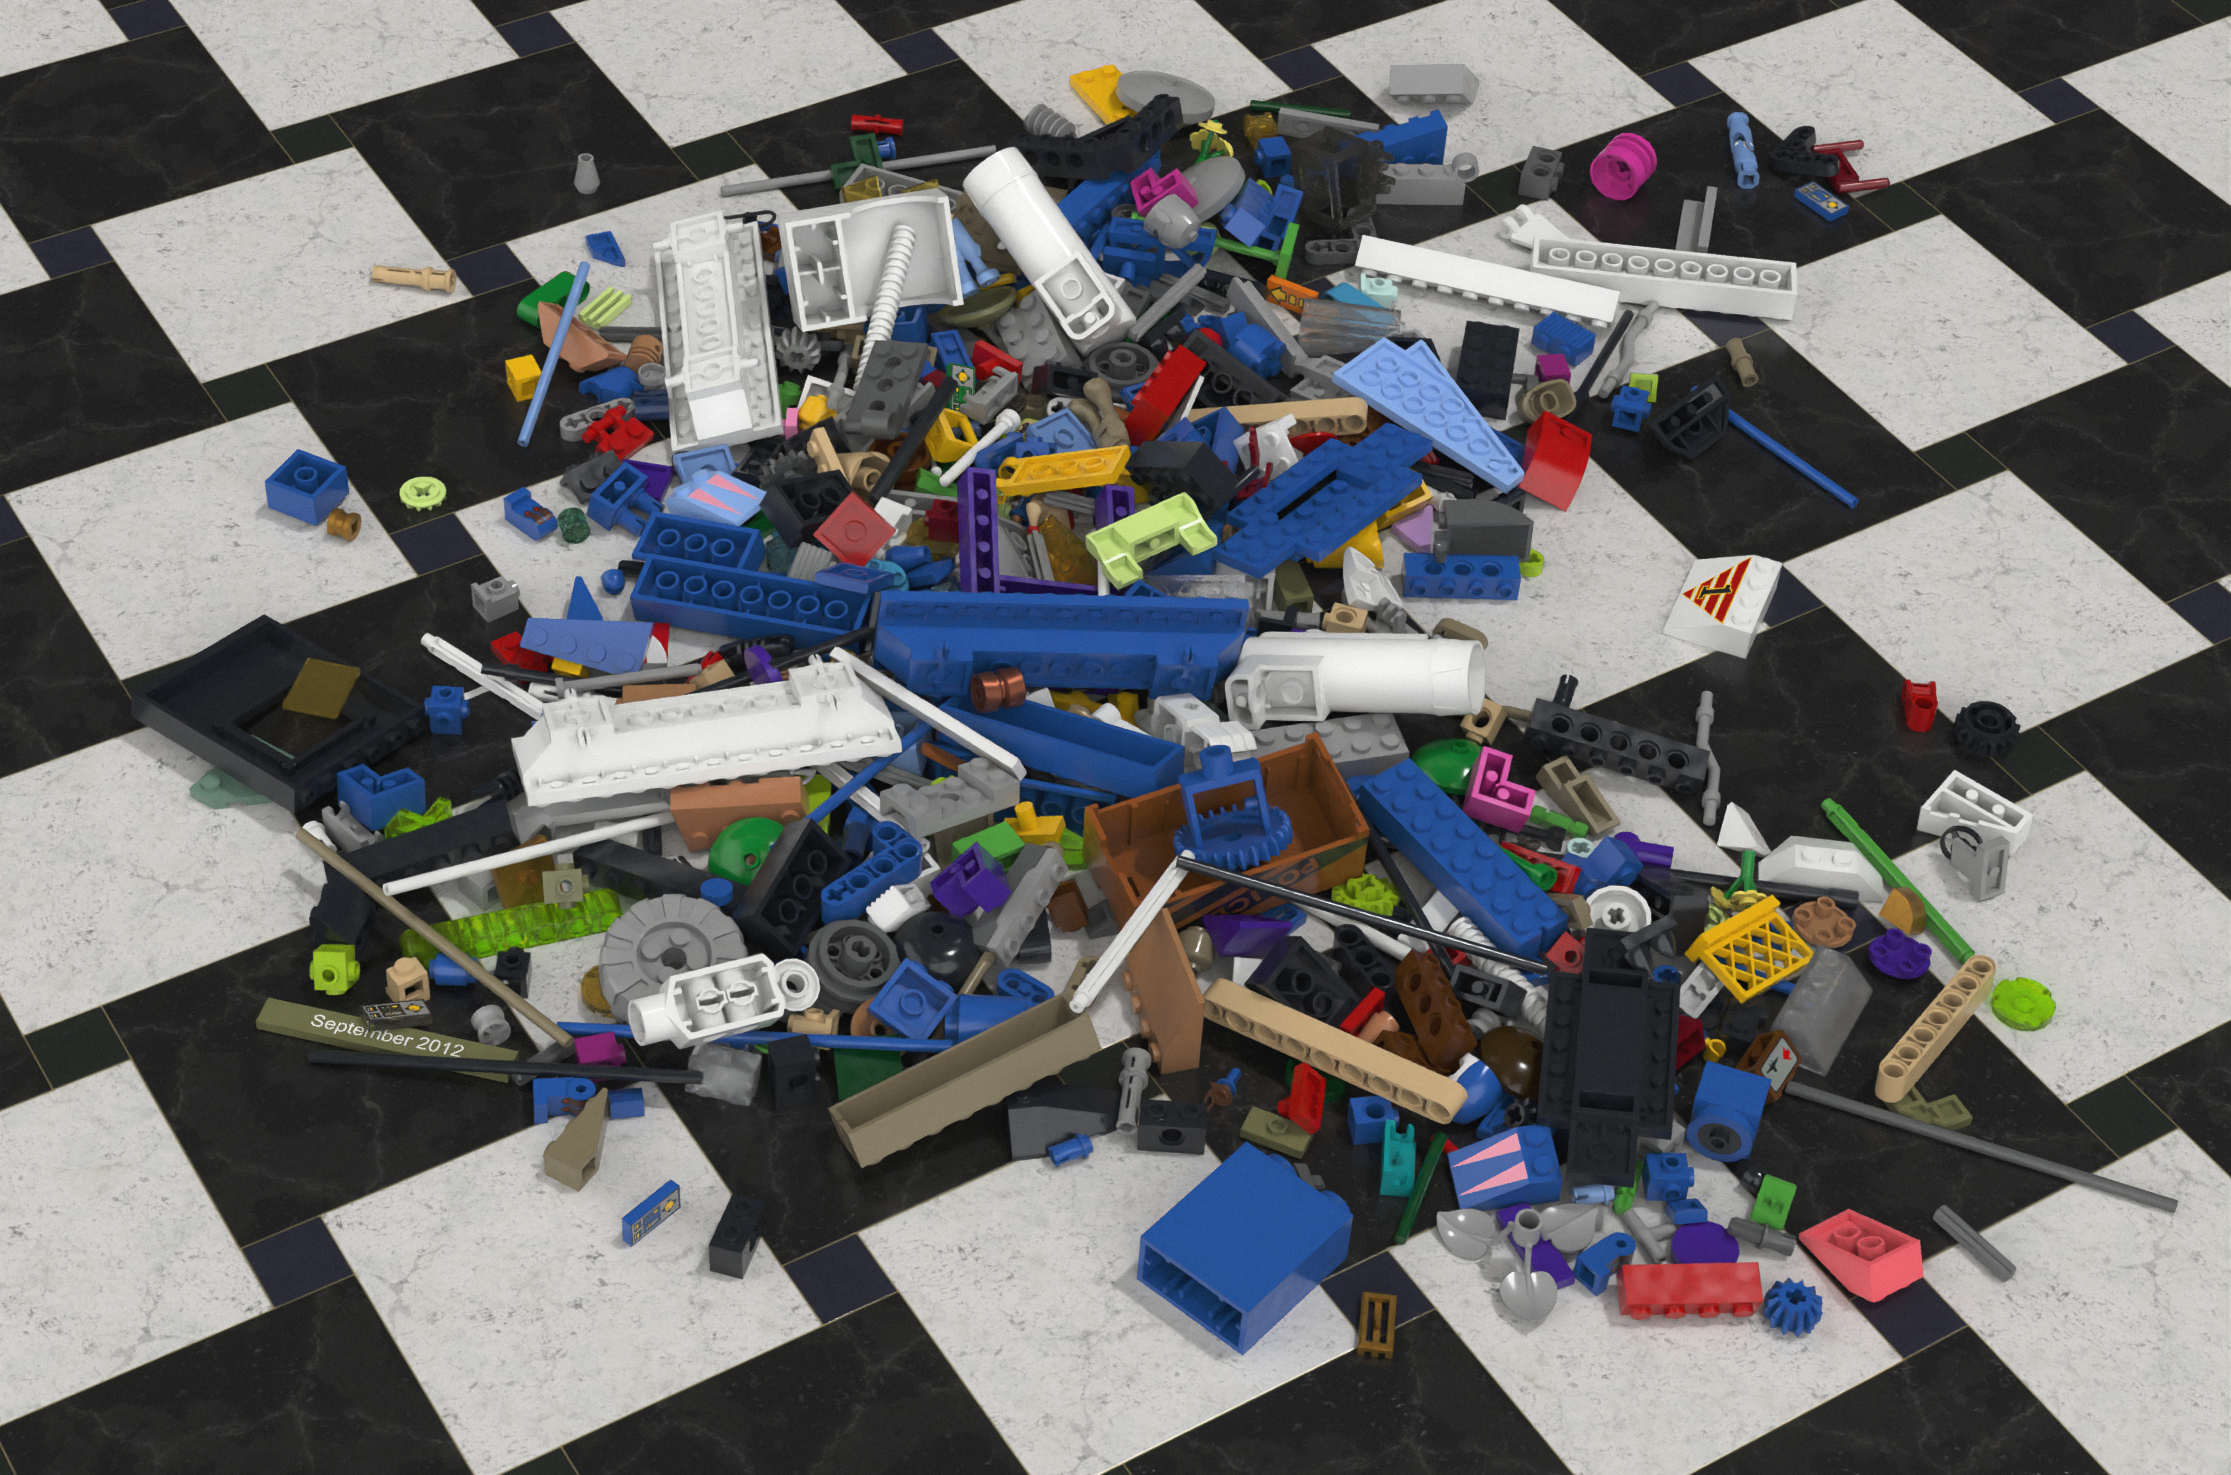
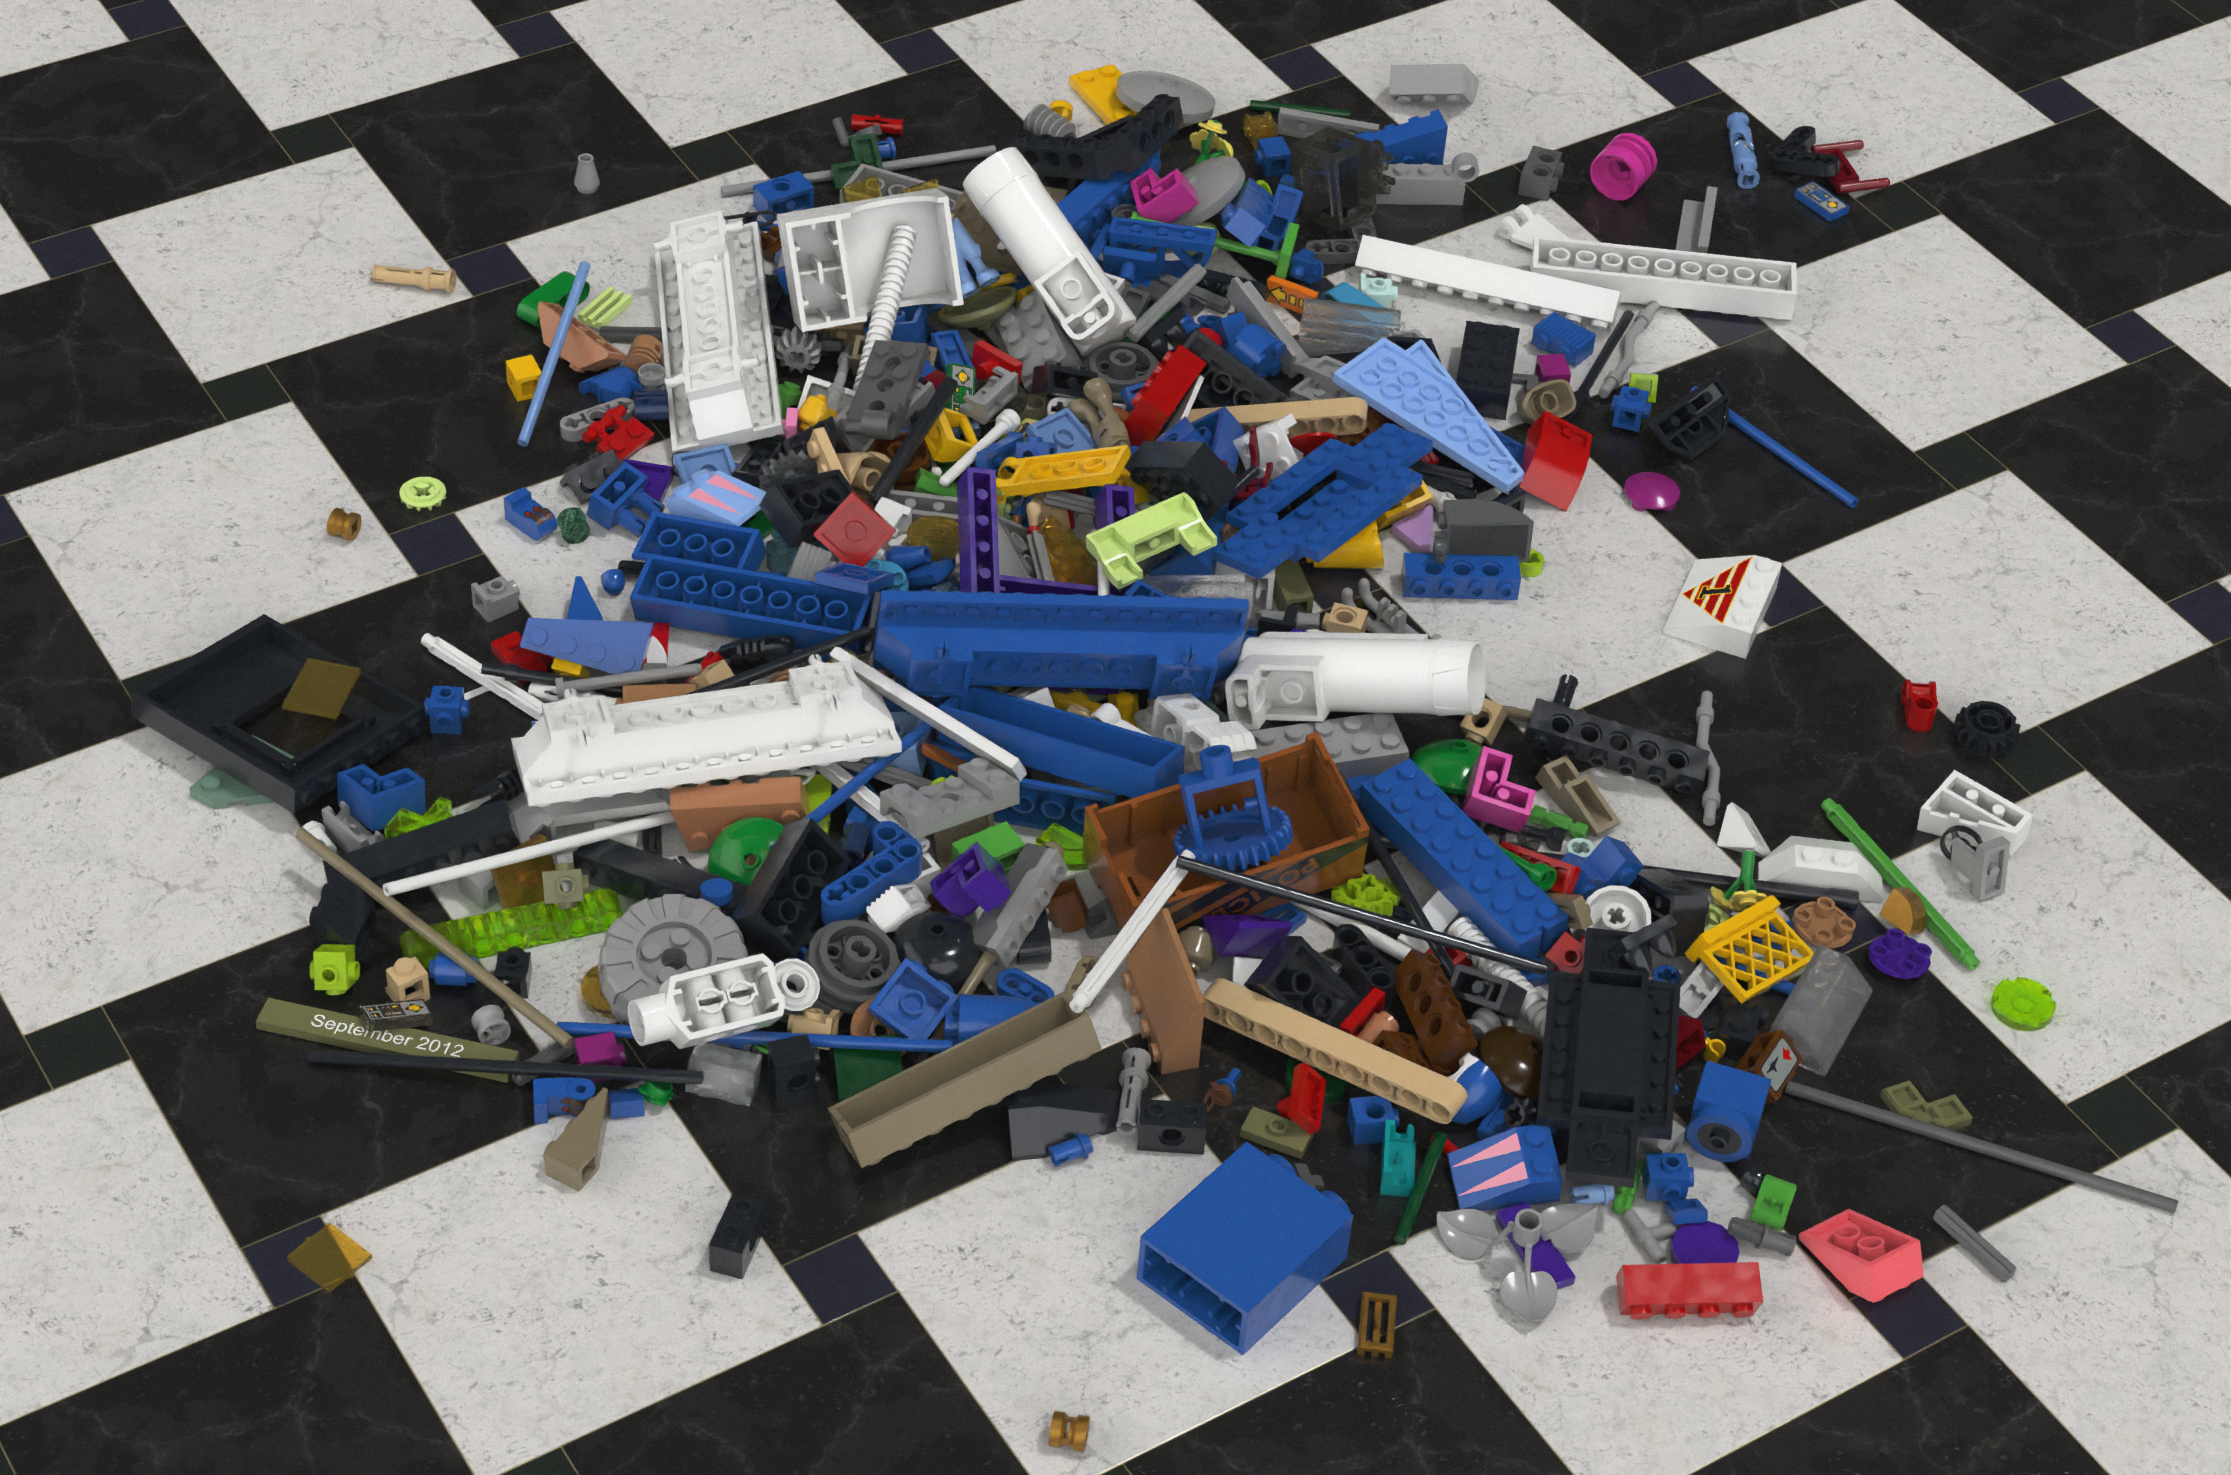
blue brick [265,449,349,526] -> none
blue tile [585,231,625,267] -> none
tile [622,1180,681,1247] -> none
dark purple tile [744,644,783,685] -> none
dark red brick [924,499,959,544] -> none
copper wheel [970,667,1026,713] -> none
yellow tile [1003,801,1066,845] -> none
light grey helmet [1143,193,1201,249] -> none
white brick [1343,547,1403,611] -> none
dark tan beam [1432,618,1488,651] -> none
blue leg [1573,1232,1636,1297] -> none
dark purple piece [1614,832,1674,869] -> none
dark tan pin [1726,338,1759,387] -> none
blue gear [1763,1277,1823,1338] -> none
tan beam [1875,955,1997,1103] -> none
none -> clear yellow piece [287,1223,372,1293]
none -> green plate [638,1081,674,1106]
none -> blue brick [753,171,814,222]
none -> dark grey plate [832,117,883,148]
none -> pearl gold wheel [1048,1410,1090,1452]
none -> yellow tile [1049,100,1073,122]
none -> blue piece [1289,248,1324,285]
none -> magenta dish [1624,472,1680,512]

